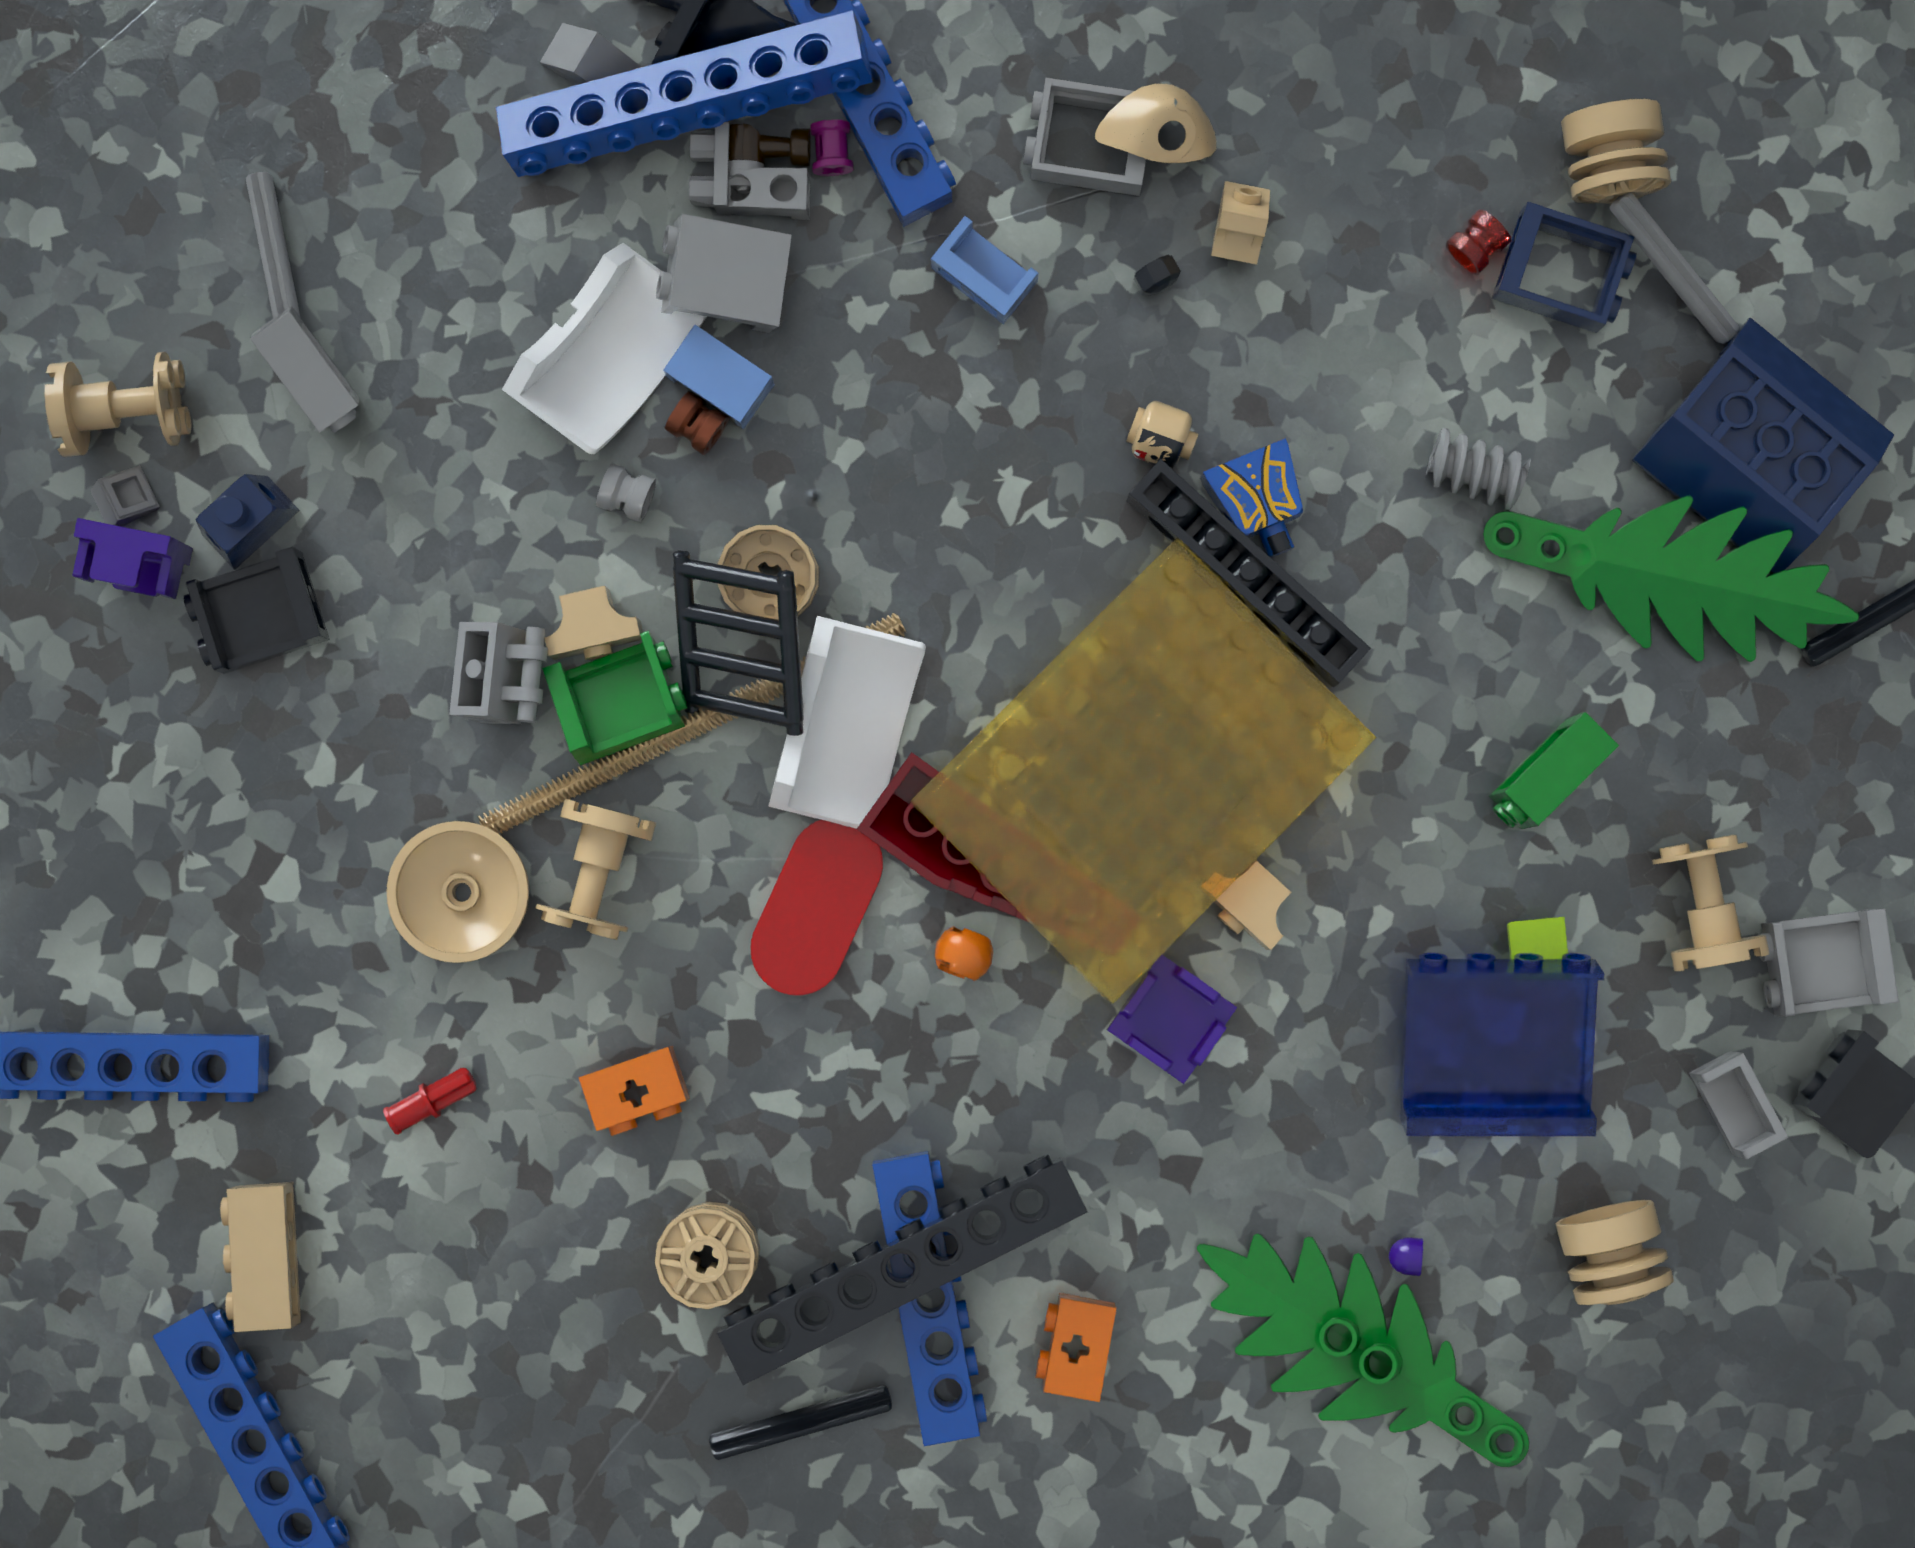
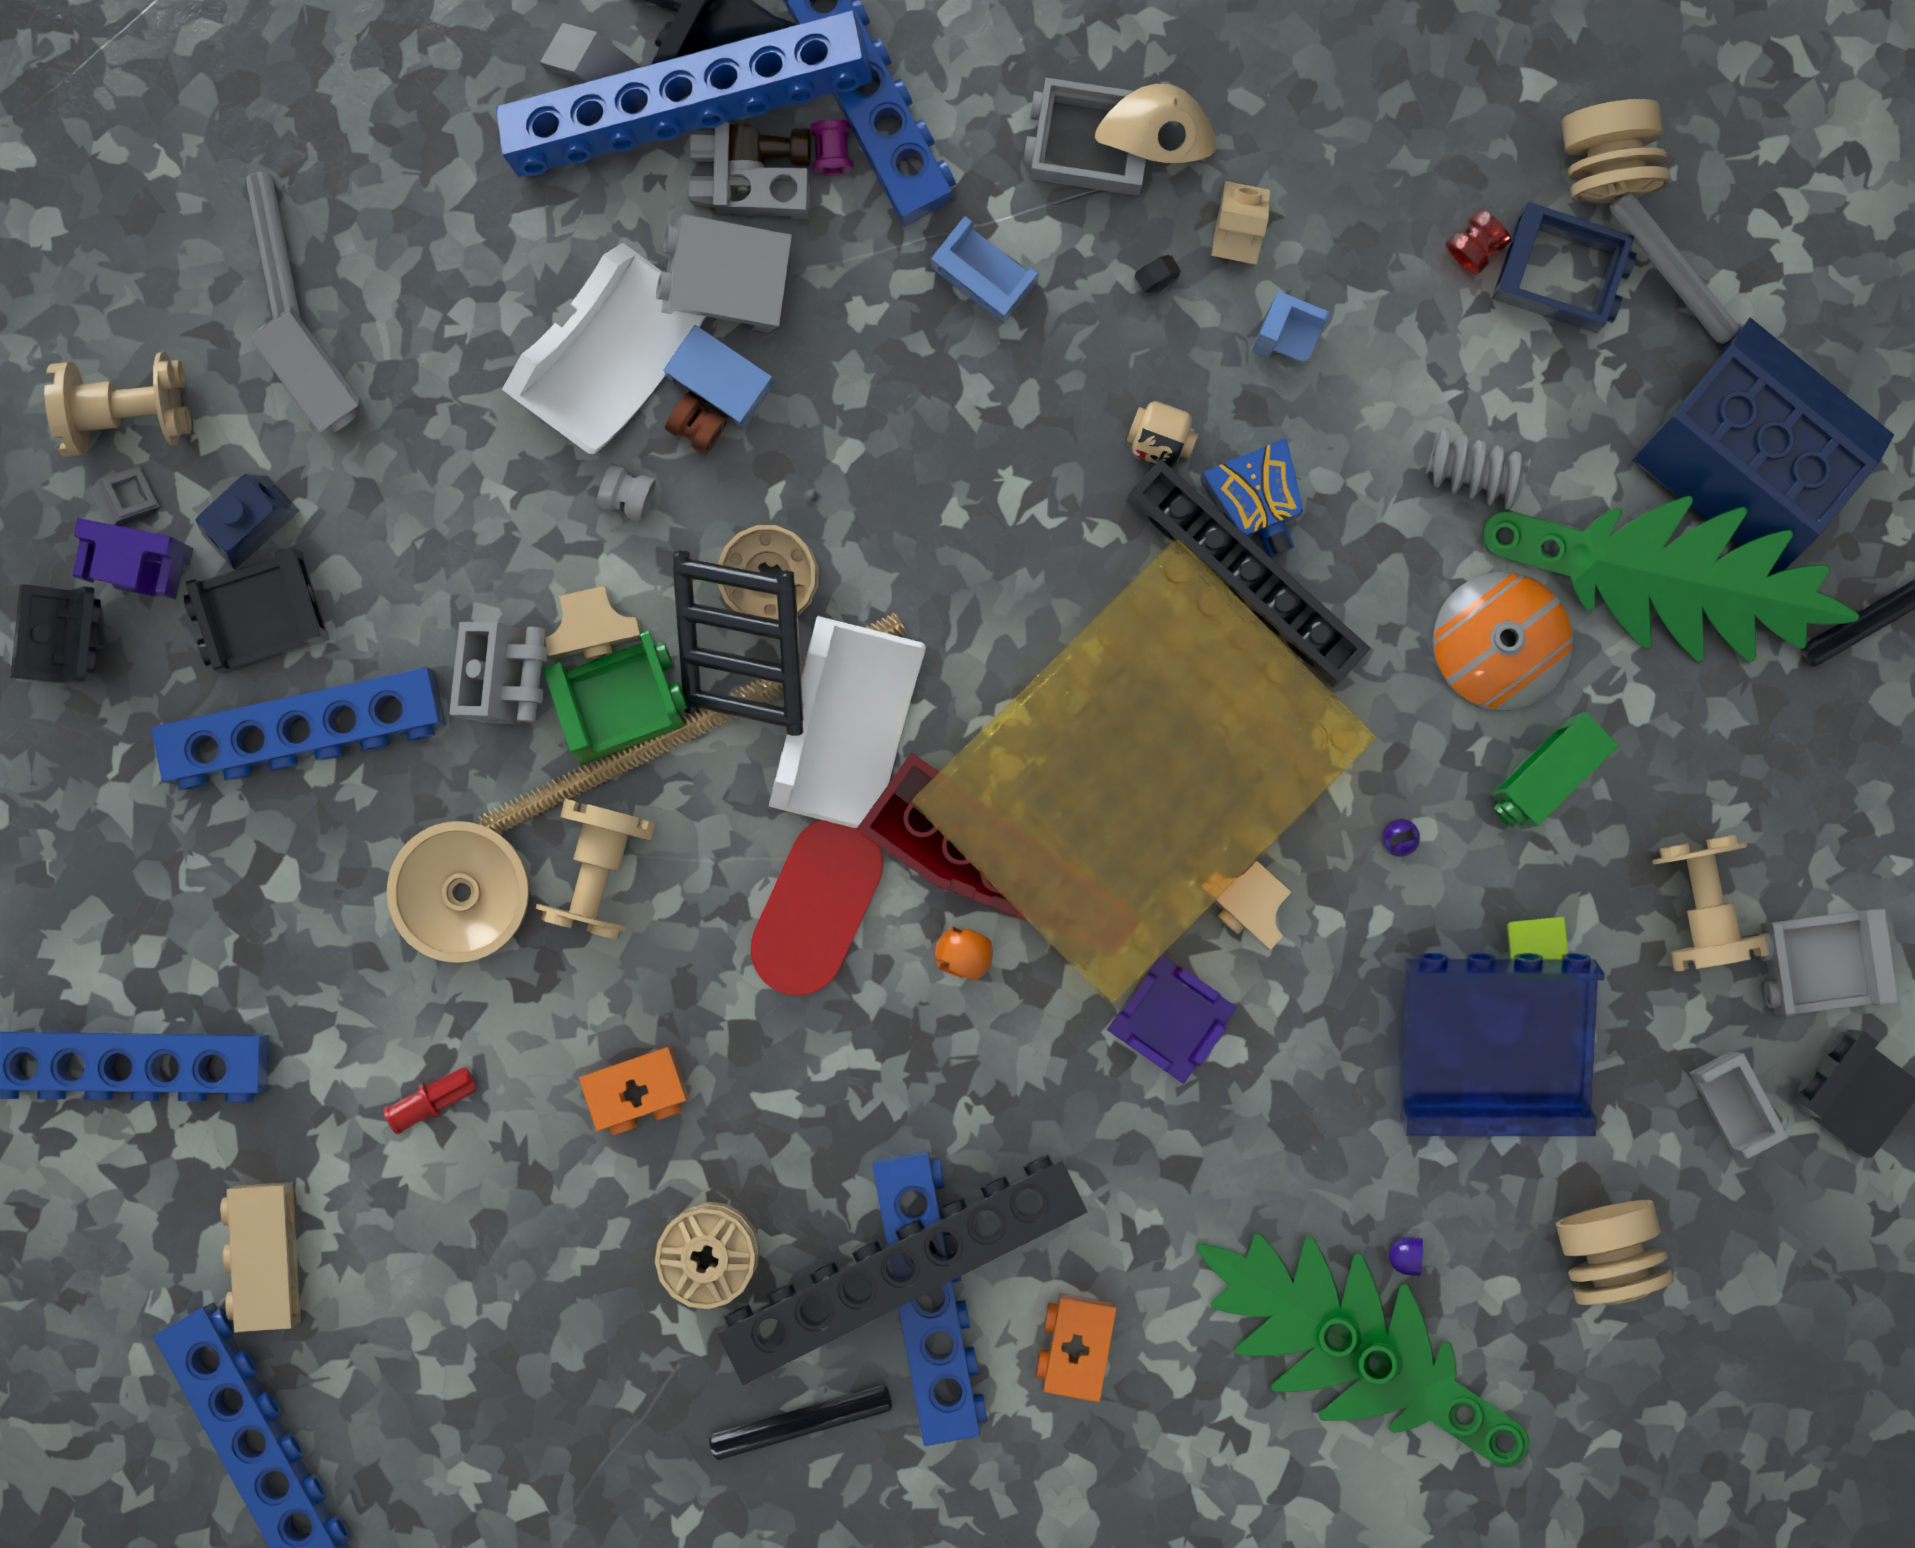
none -> black bracket [10,584,101,684]
none -> blue brick [151,667,446,790]
none -> medium blue panel [1251,291,1330,362]
none -> dark purple hinge [1381,819,1420,857]
none -> orange dish [1432,572,1573,711]

